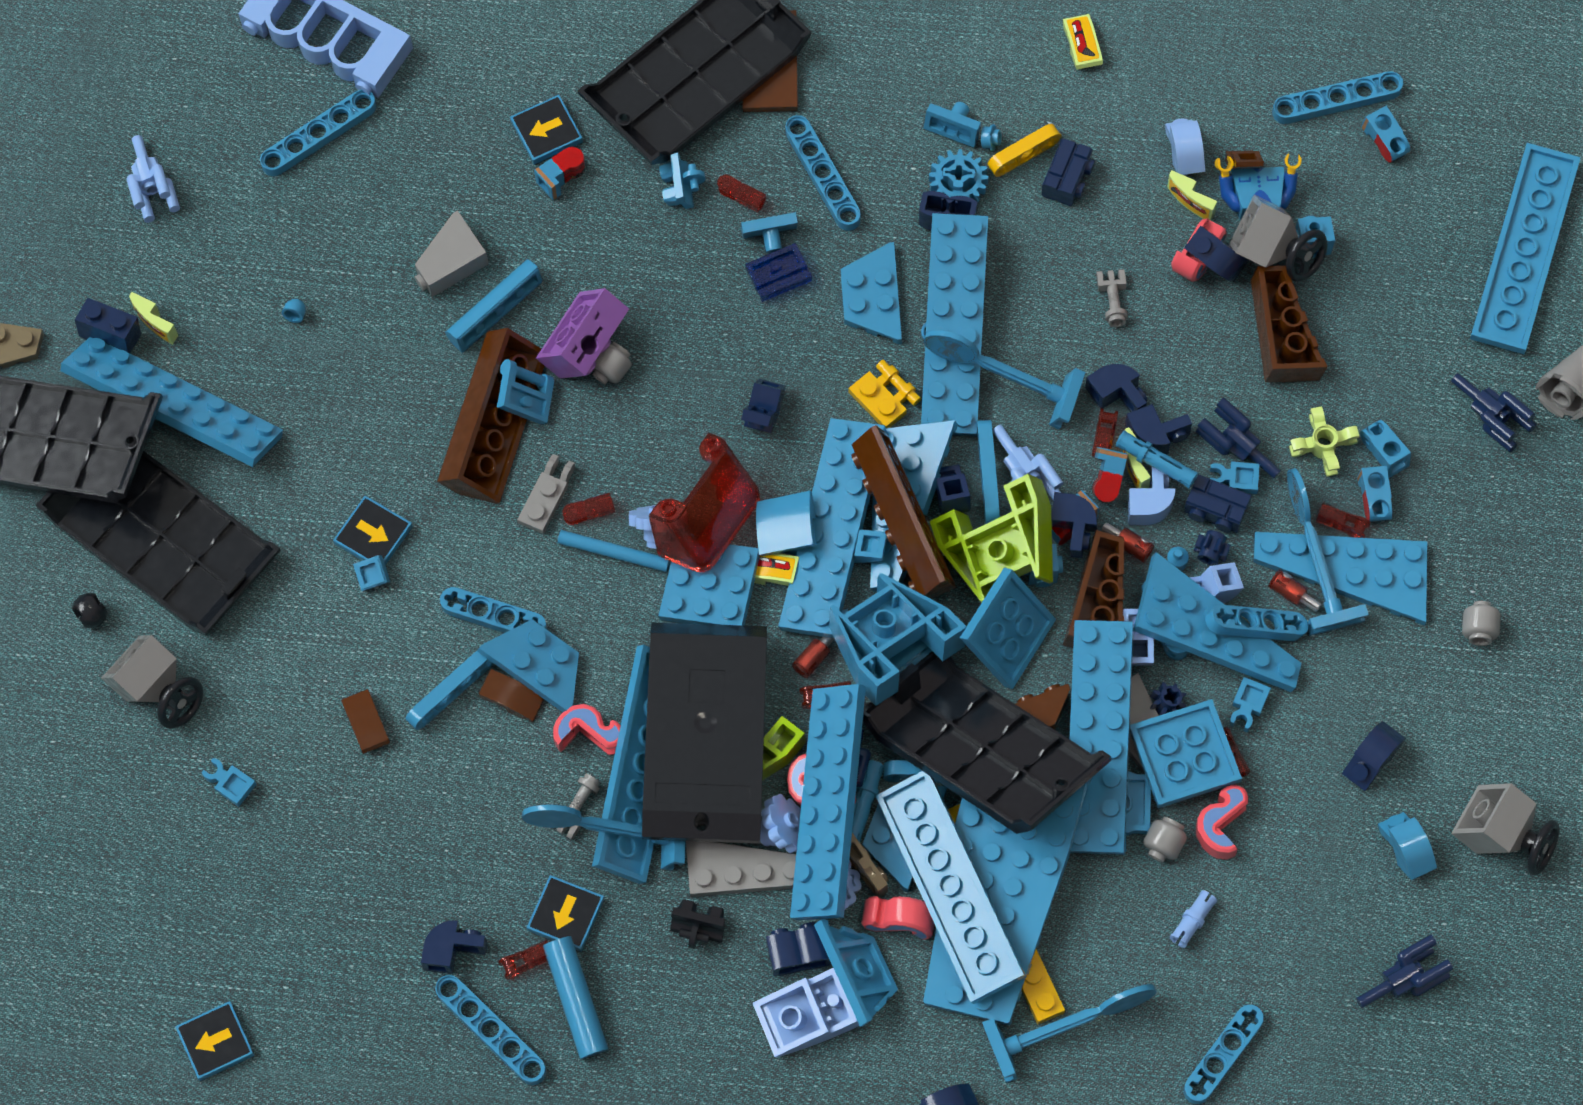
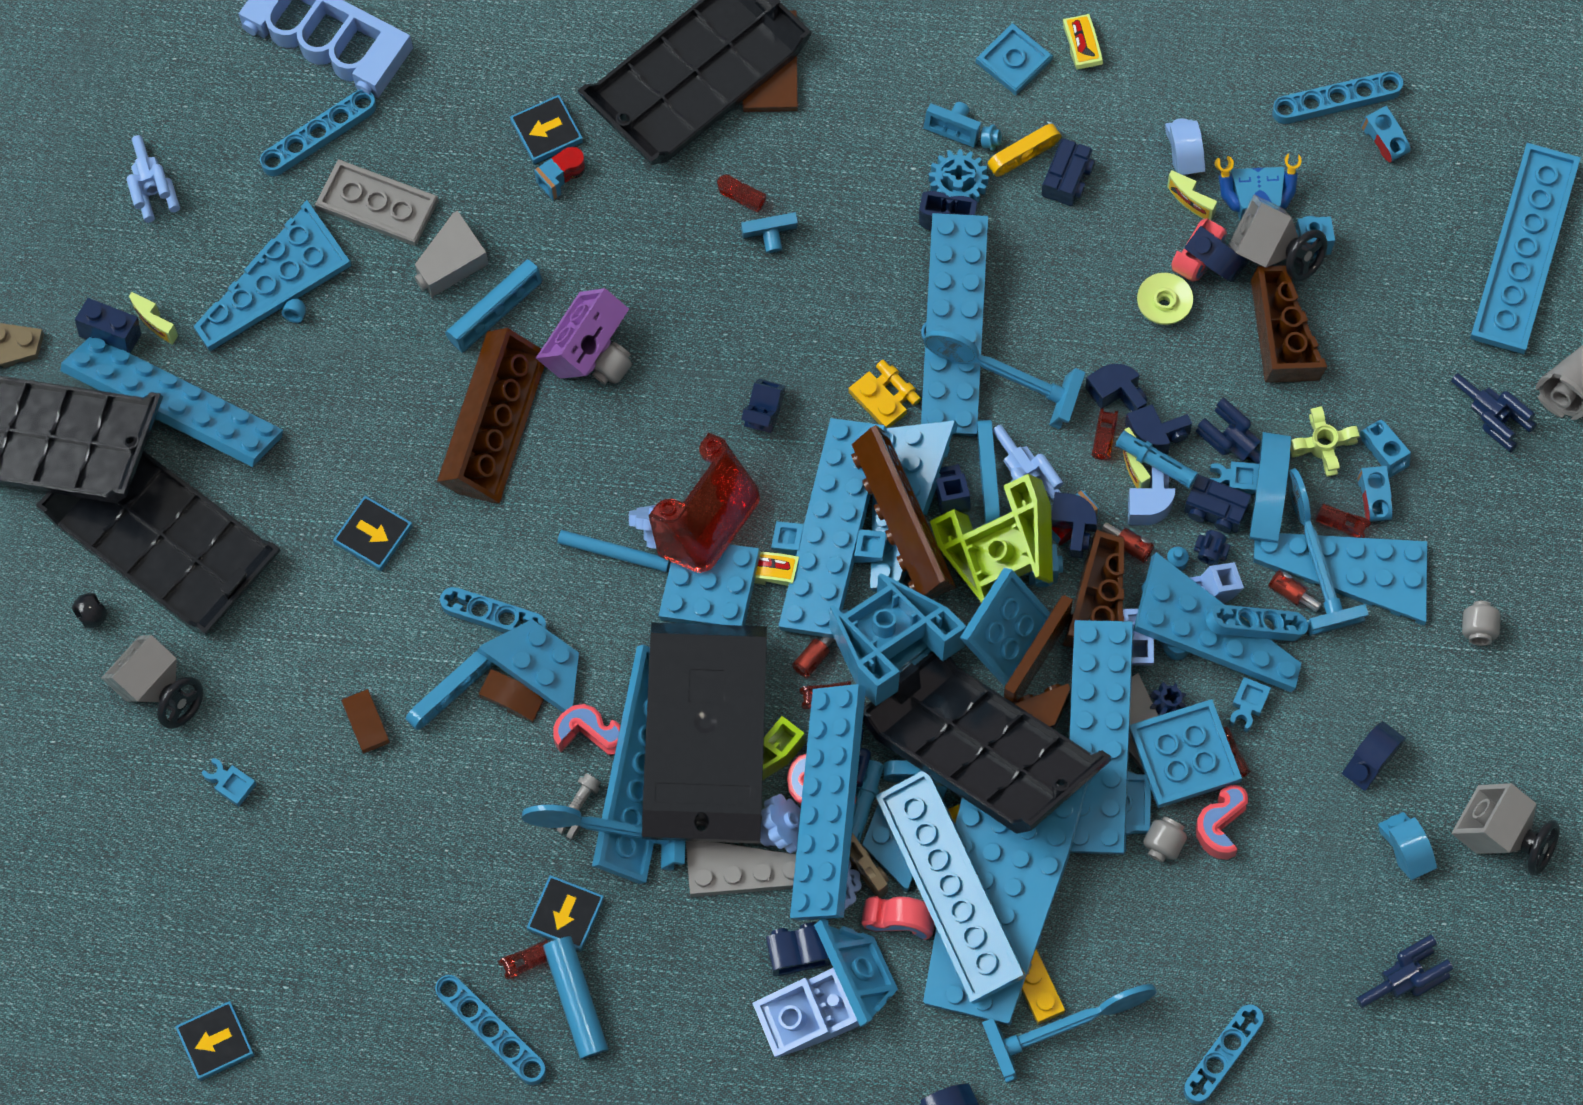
dark azure tile [353,555,390,591] -> none
dark blue brick [421,920,488,974] -> none
dark azure plate [497,359,554,424] -> none
light grey hinge [517,454,575,534] -> none
clear red bar [563,492,615,525] -> none
dark azure hips [659,153,706,209] -> none
black hips [670,899,725,949] -> none
clear blue plate [745,243,812,302] -> none
slope [756,491,817,556] -> none
dark azure beam [785,115,861,231] -> none
dark azure wing [841,242,902,344] -> none
leg [1092,447,1128,502] -> none
light grey hinge [1096,269,1128,328] -> none
light blue pin [1170,890,1217,948] -> none
reddish brown slope [1225,150,1264,169] -> none
none -> dark azure wing [194,200,351,352]
none -> light grey tile [315,159,439,246]
none -> dark azure tile [976,23,1053,95]
none -> reddish brown tile [1004,595,1073,704]
none -> yellowish green dish [1137,273,1193,325]
none -> dark azure slope [1249,432,1291,543]

